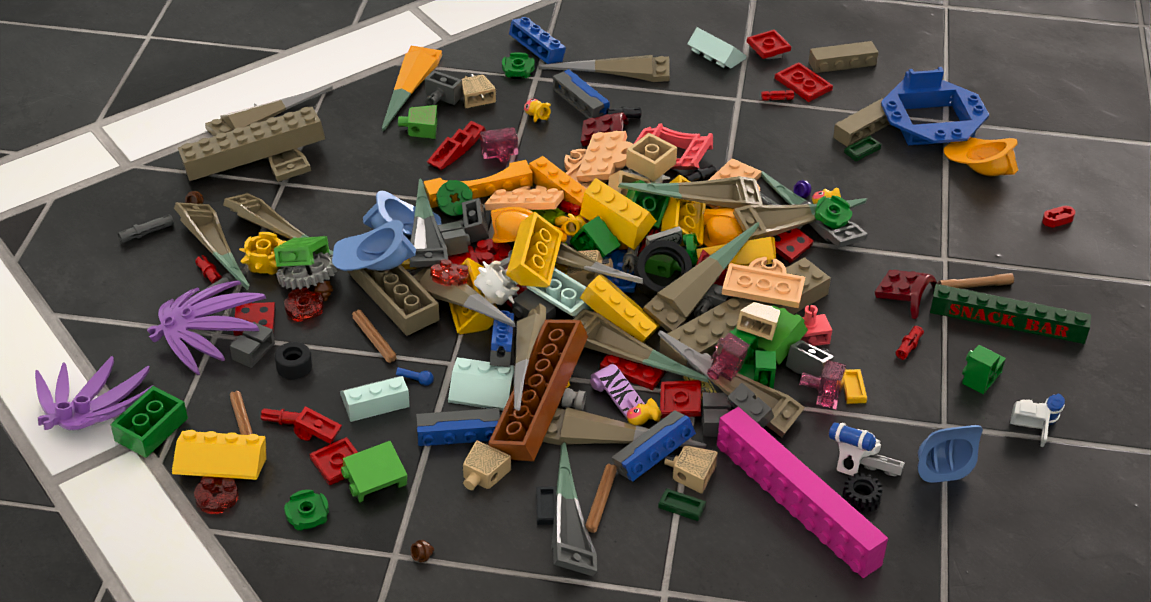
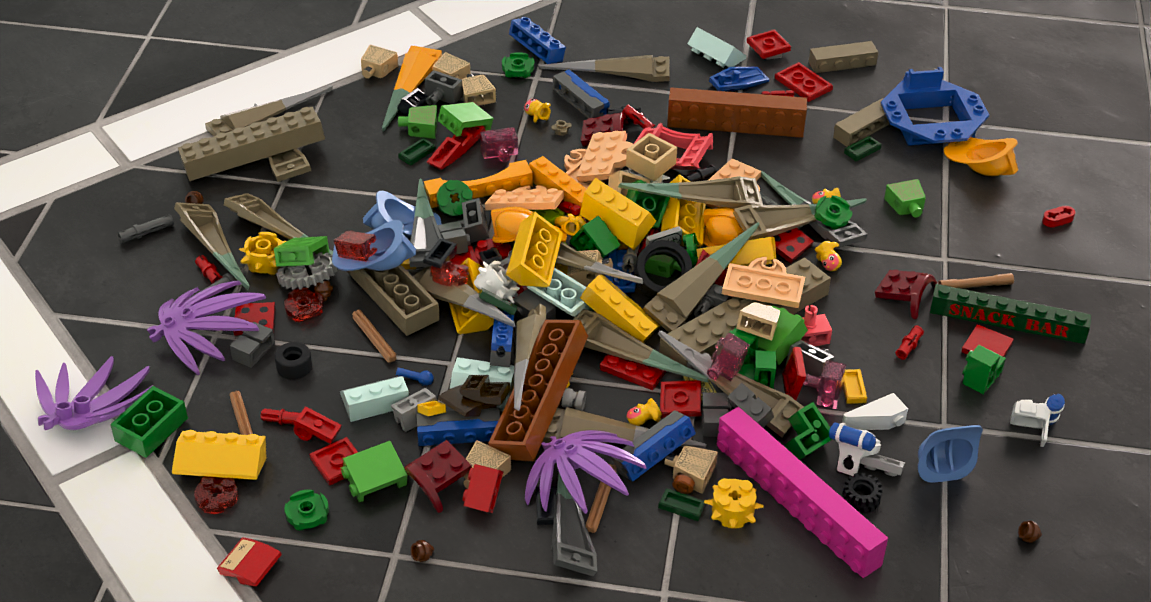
lavender door [590,364,645,419] -> none
dark purple plate [793,180,812,198] -> none
none -> red slope [216,537,282,586]
none -> clear red hinge [334,230,377,262]
none -> tan torso [361,44,398,78]
none -> light grey hinge [391,388,437,432]
none -> black slope [397,88,429,117]
none -> dark green tile [398,138,436,166]
none -> dark red piece [404,440,472,513]
none -> yellow tile [417,400,446,416]
none -> black slope [423,238,457,269]
none -> tan torso [432,52,471,80]
none -> bright green panel [438,102,494,137]
none -> dark brown slope [438,385,497,417]
none -> dark brown slope [459,375,510,405]
none -> red brick [462,464,504,513]
none -> black slope [479,248,503,266]
none -> dark green tile [479,288,517,315]
none -> medium lavender plant [525,430,647,514]
none -> dark tan plate [551,120,572,136]
none -> red pin [622,104,655,129]
none -> dark orange brick [667,87,807,137]
none -> dark orange tile [672,475,695,494]
none -> yellow brick [704,478,764,529]
none -> blue piece [709,67,770,91]
none -> red tile [782,347,806,400]
none -> green brick [784,402,833,460]
none -> animal [815,241,842,272]
none -> white slope [842,393,908,430]
none -> bright green torso [884,179,926,217]
none -> red tile [961,324,1014,357]
none -> reddish brown plate [1018,521,1042,543]

